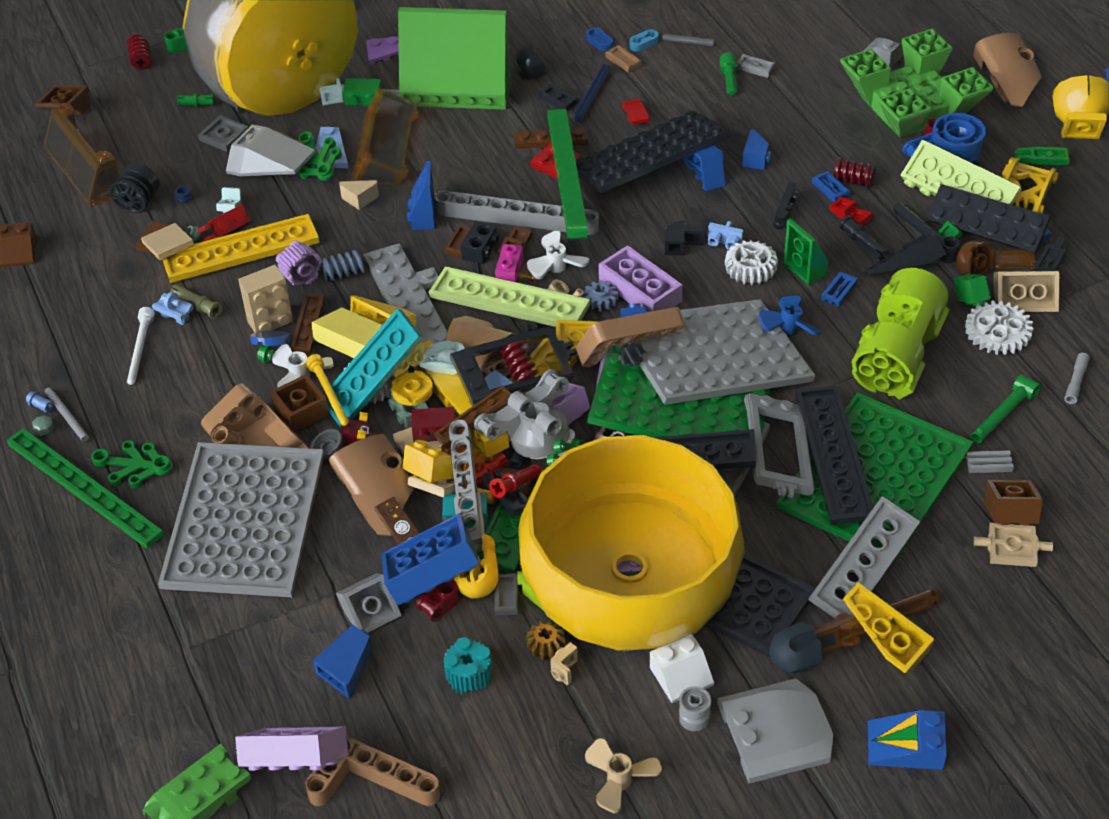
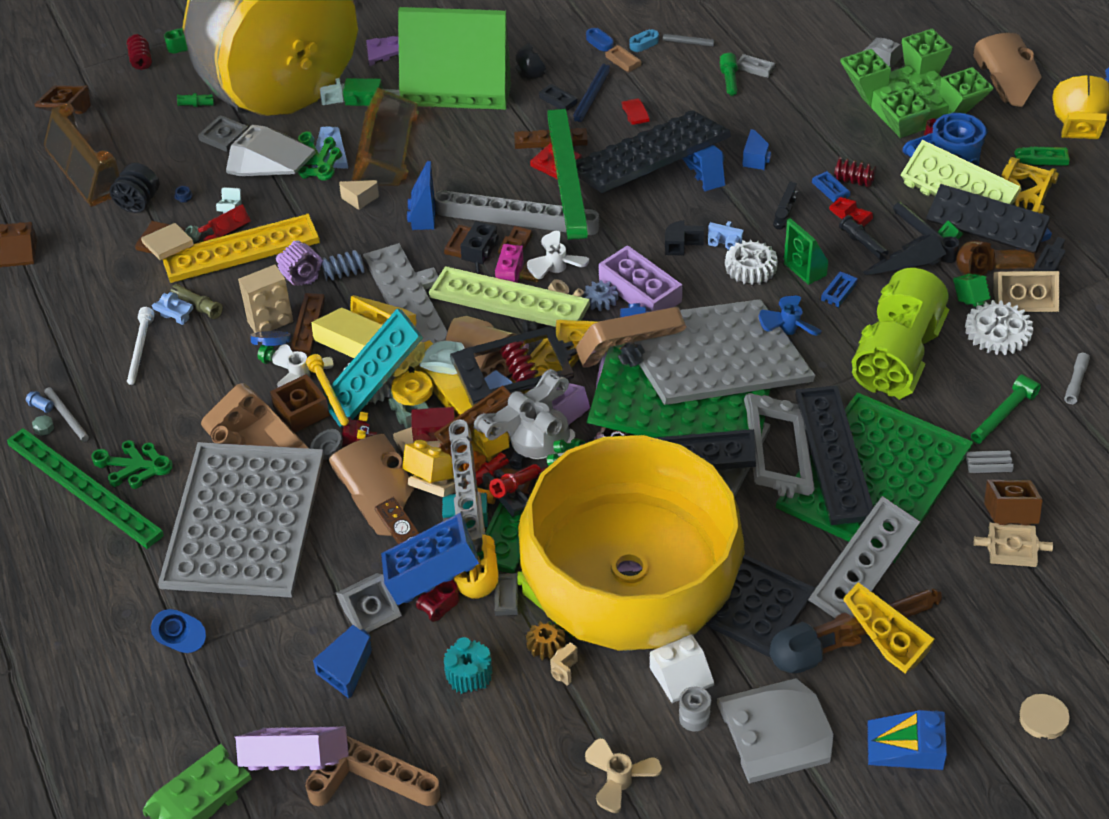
none -> blue piece [151,609,206,653]
none -> tan tile [1019,694,1070,739]

